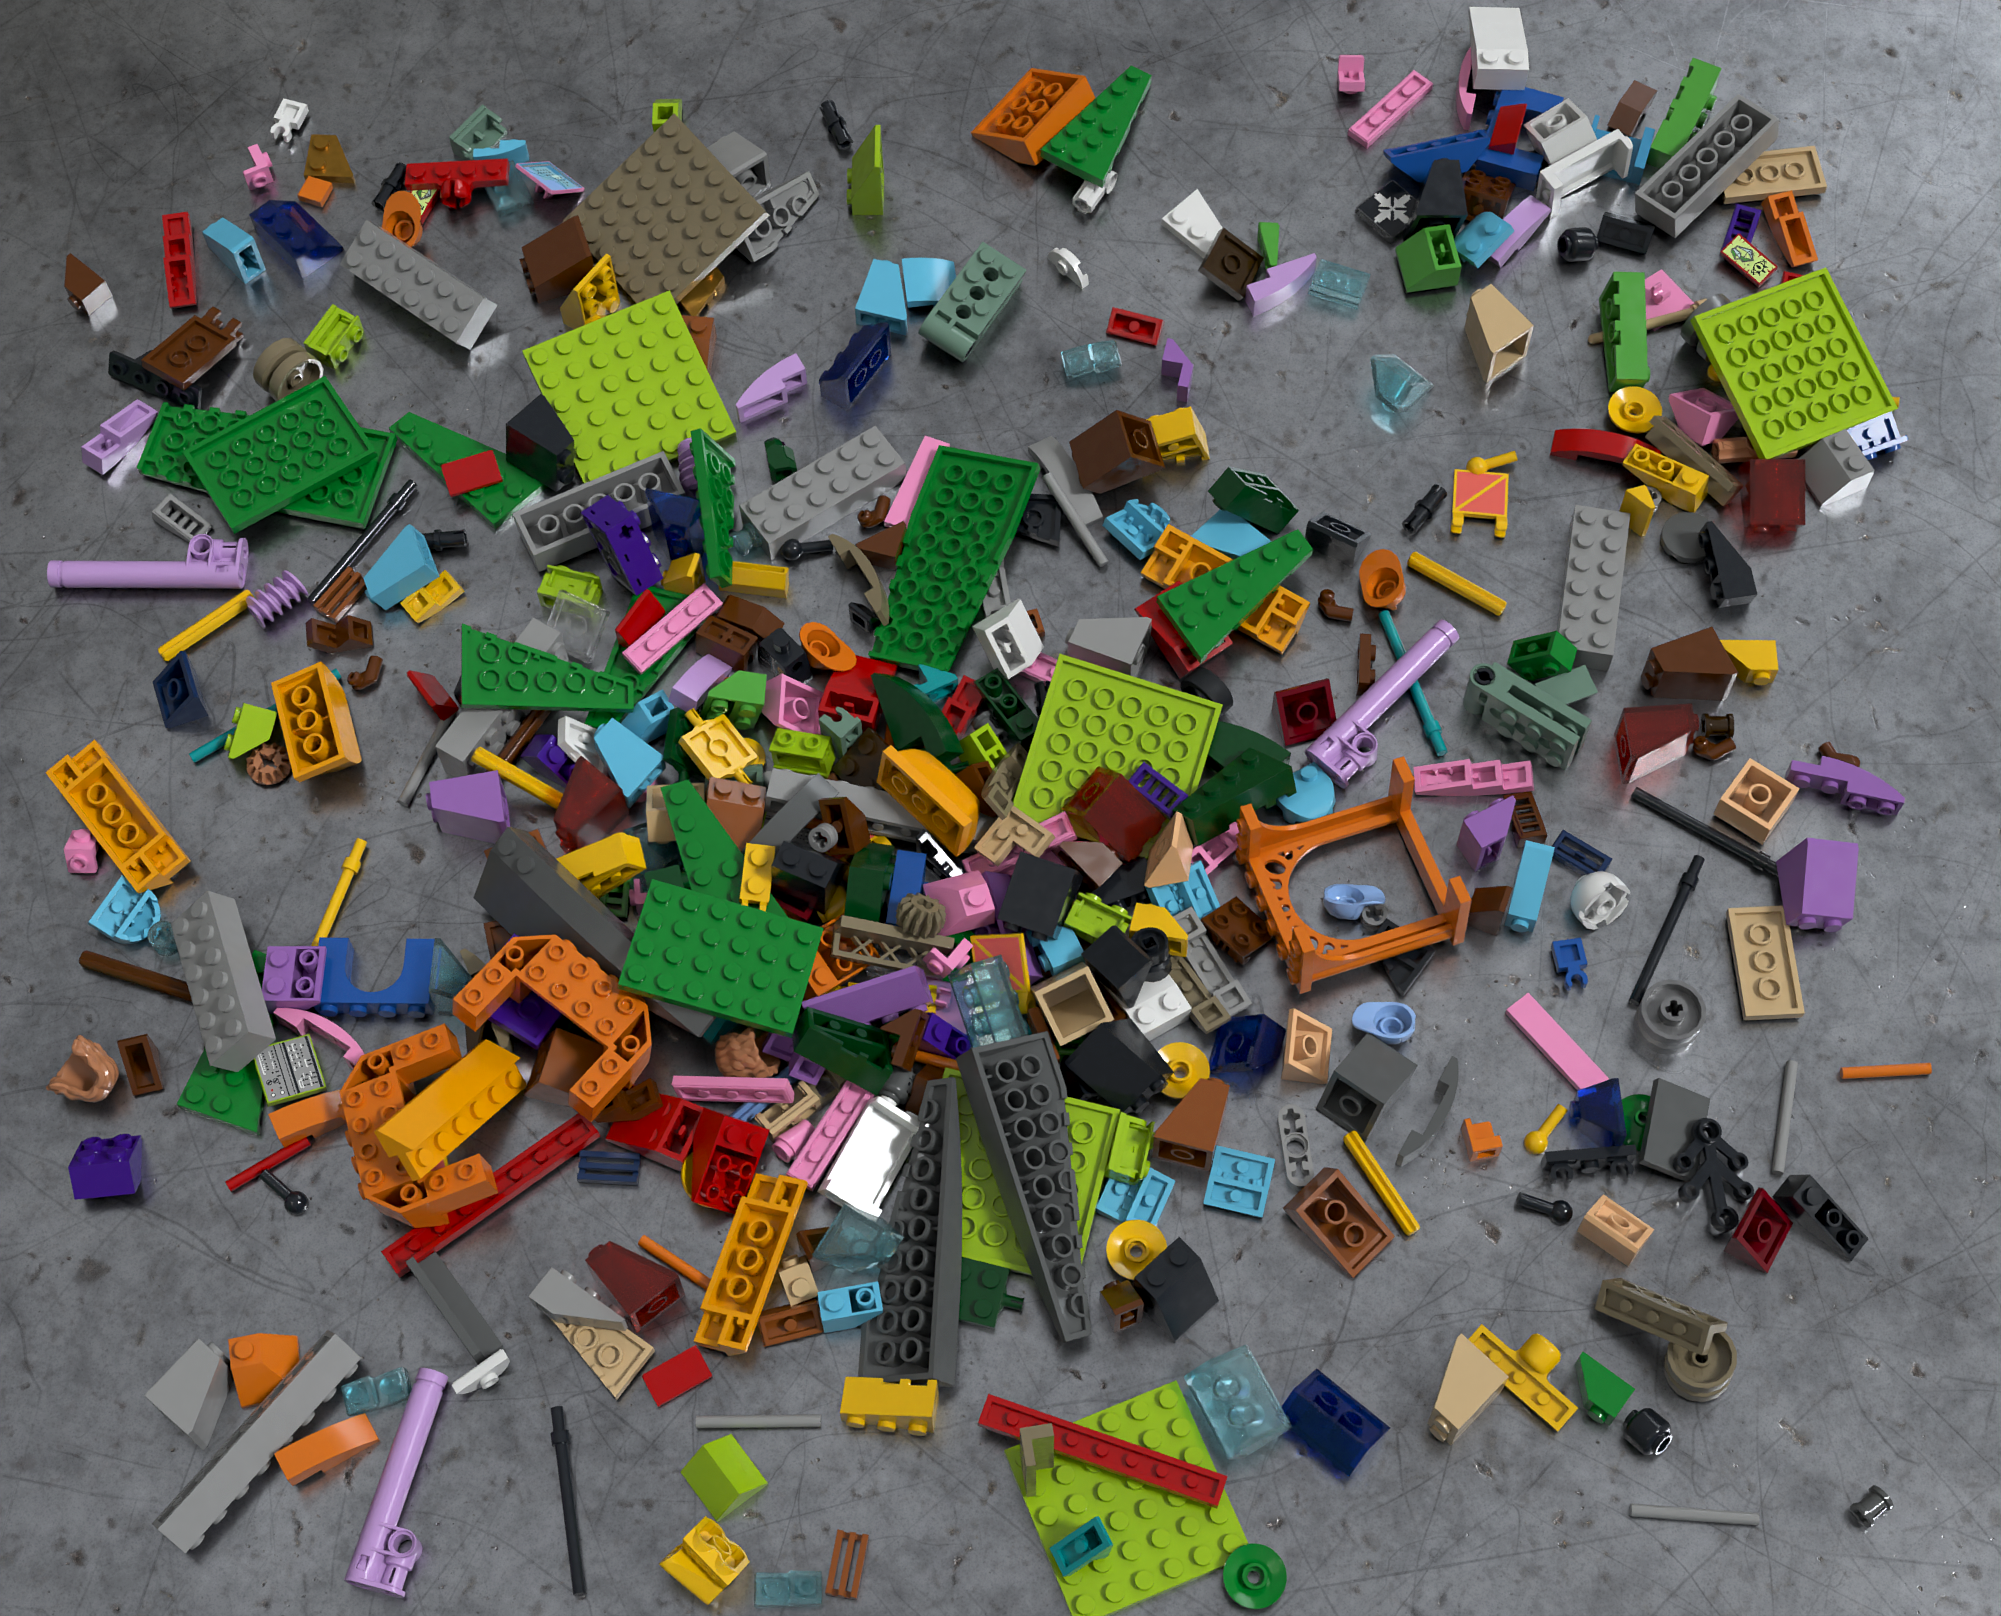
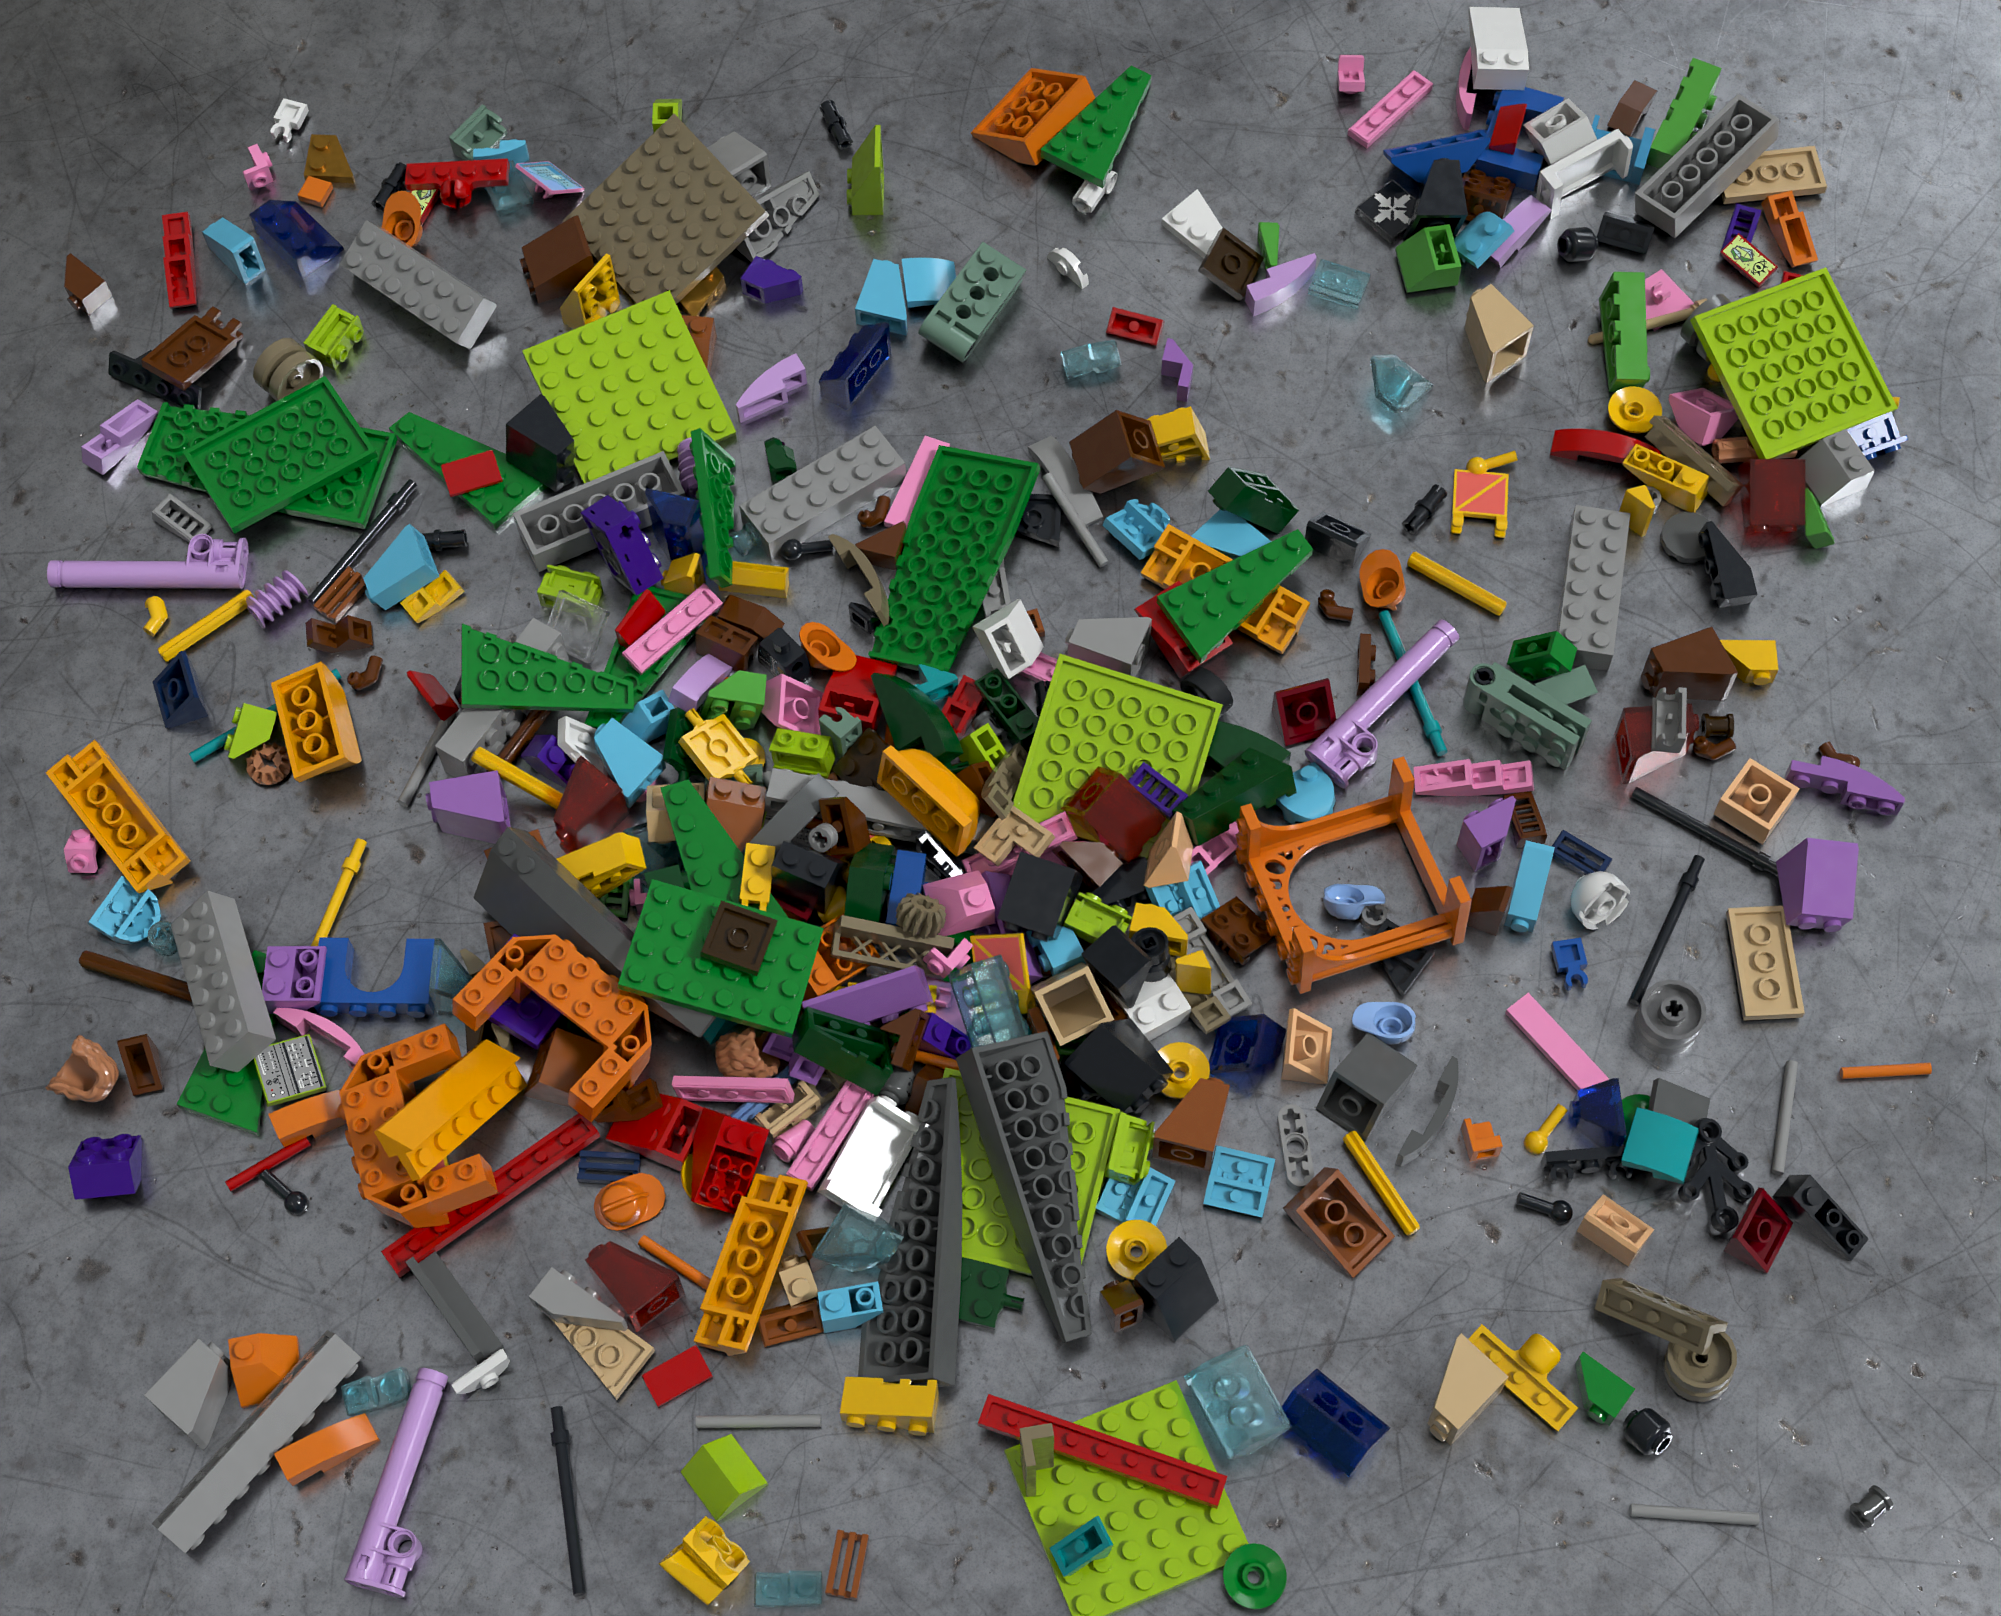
none -> yellow arm [143,596,168,637]
none -> orange piece [594,1173,665,1231]
none -> dark brown plate [700,900,778,976]
none -> dark purple slope [740,256,803,304]
none -> yellow slope [1175,950,1211,995]
none -> teal slope [1621,1107,1699,1184]
none -> light grey hinge [1651,687,1687,753]
none -> bright green slope [1802,488,1835,549]

